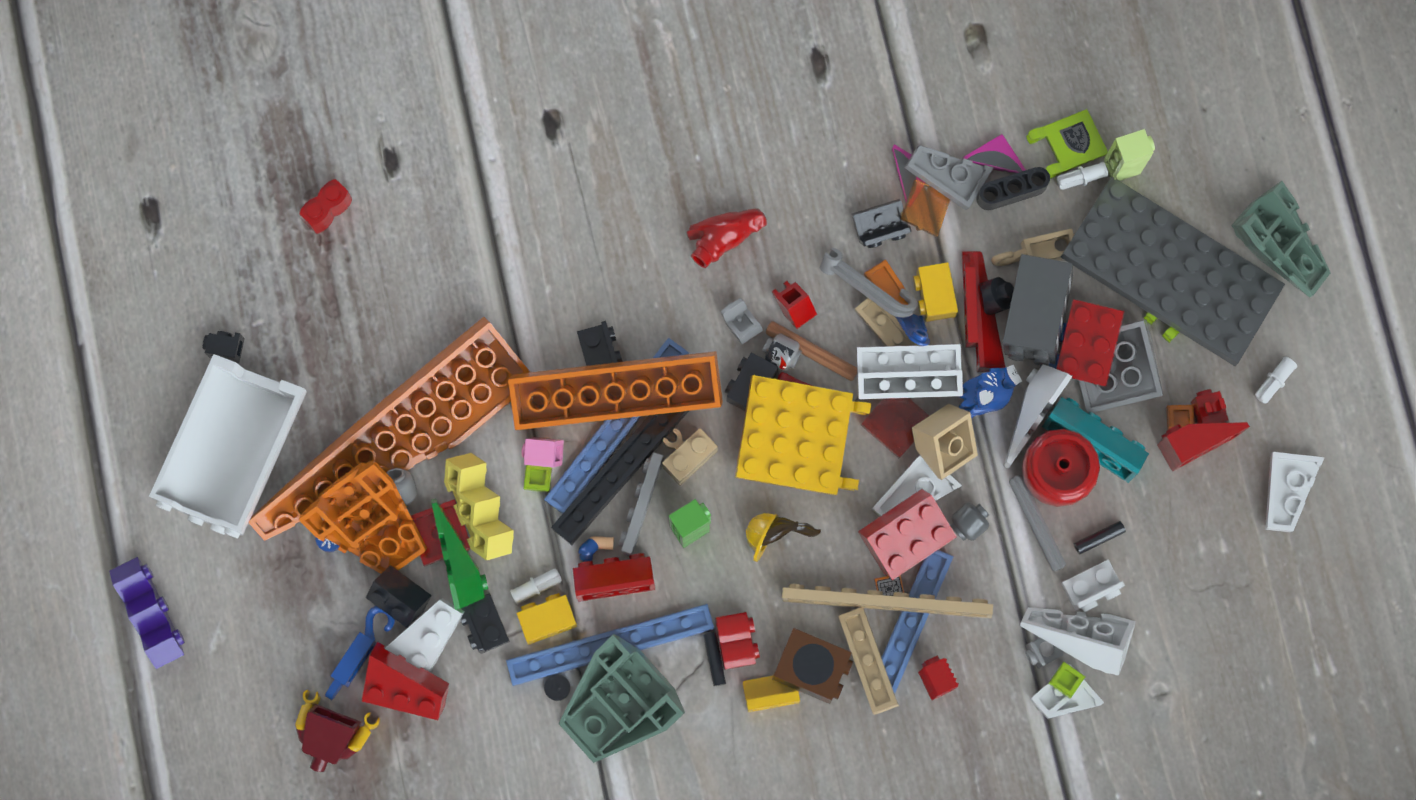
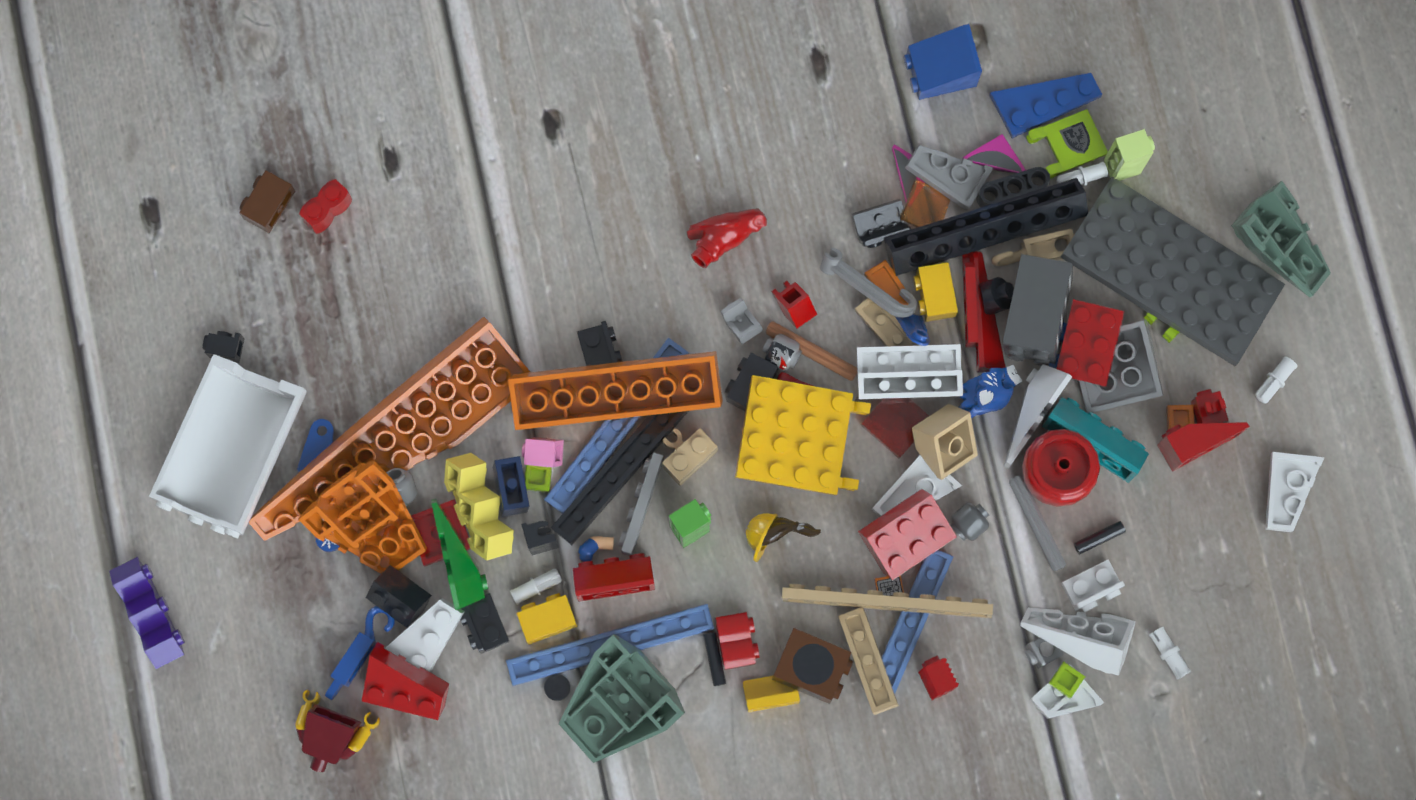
none -> reddish brown brick [239,170,296,234]
none -> blue piece [297,419,334,471]
none -> dark blue brick [492,456,530,517]
none -> black hinge [521,521,559,556]
none -> black brick [884,178,1088,276]
none -> blue slope [904,24,982,100]
none -> blue wing [989,73,1102,138]
none -> white pin [1149,627,1191,680]

